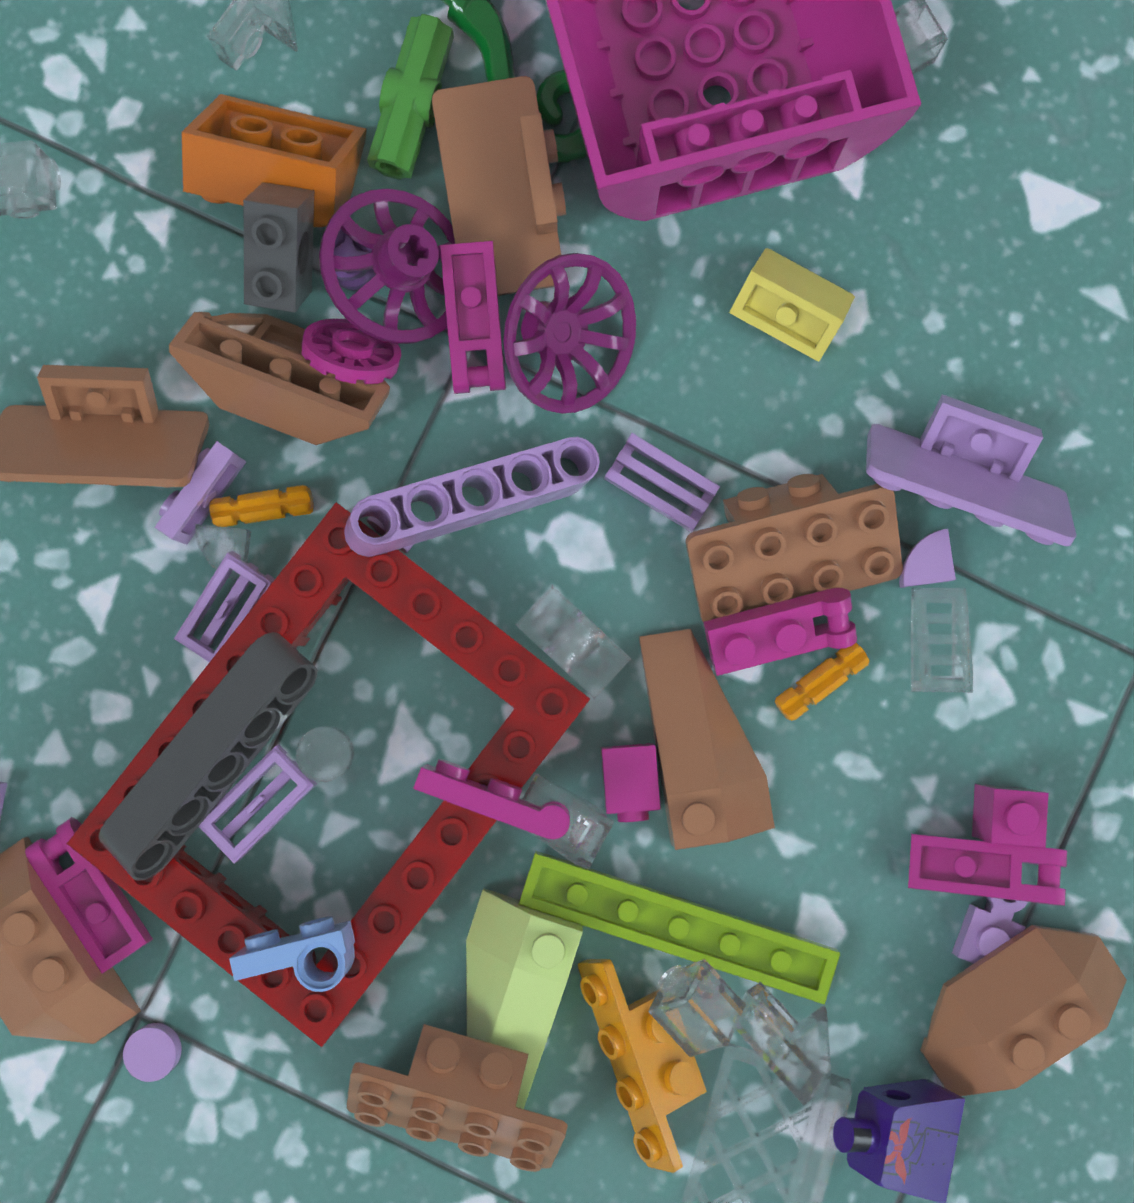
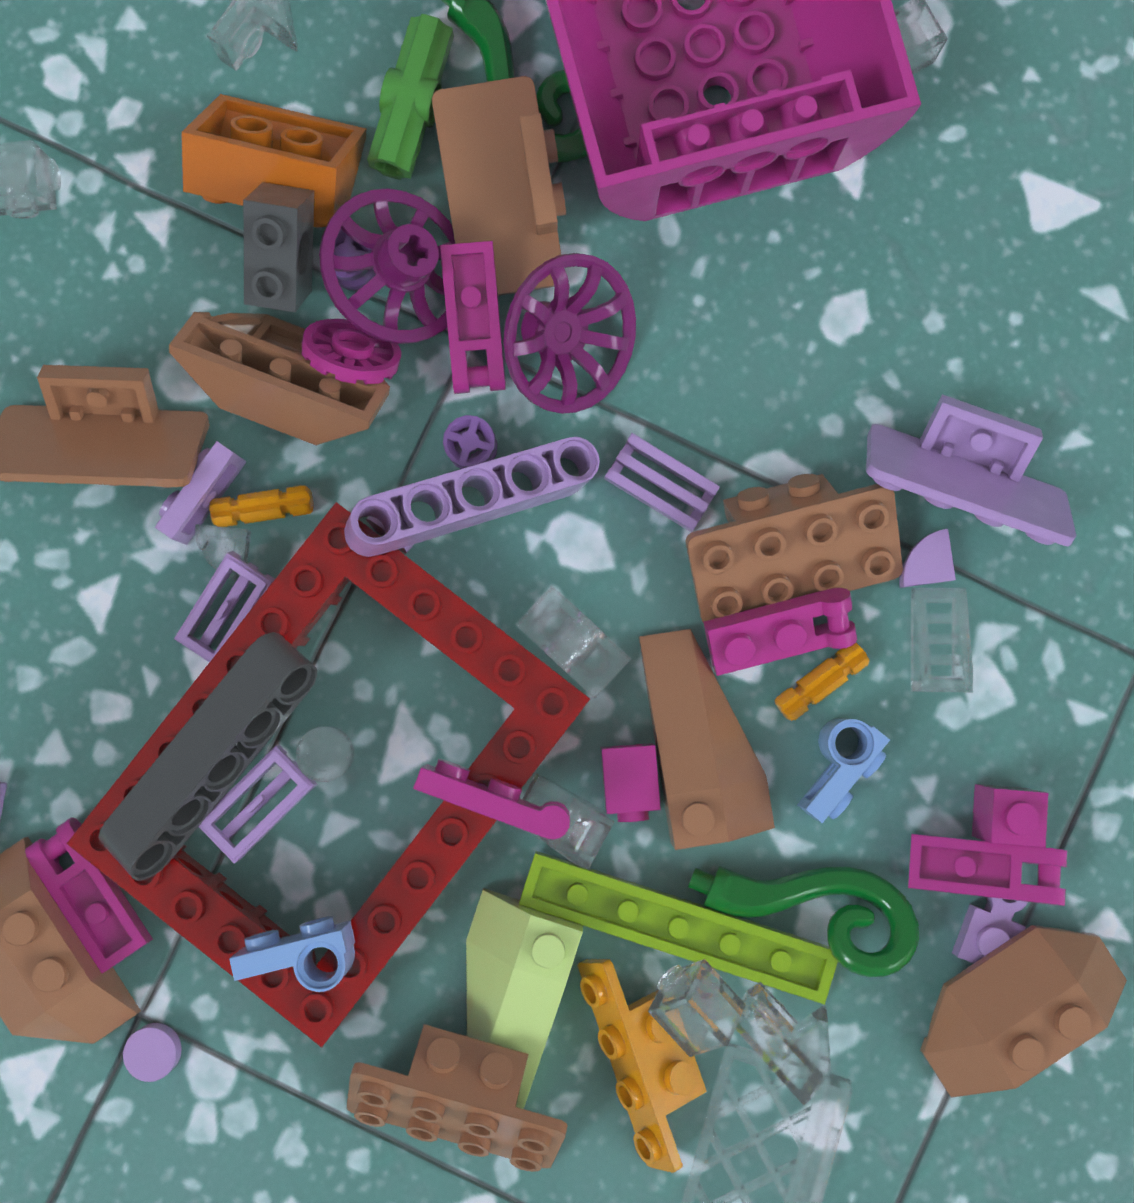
light yellow panel [729,248,855,362] -> none
dark purple torso [833,1079,965,1203] -> none
none -> medium lavender wheel [443,415,498,469]
none -> green plant [688,866,919,977]
none -> light blue plate [797,718,890,823]

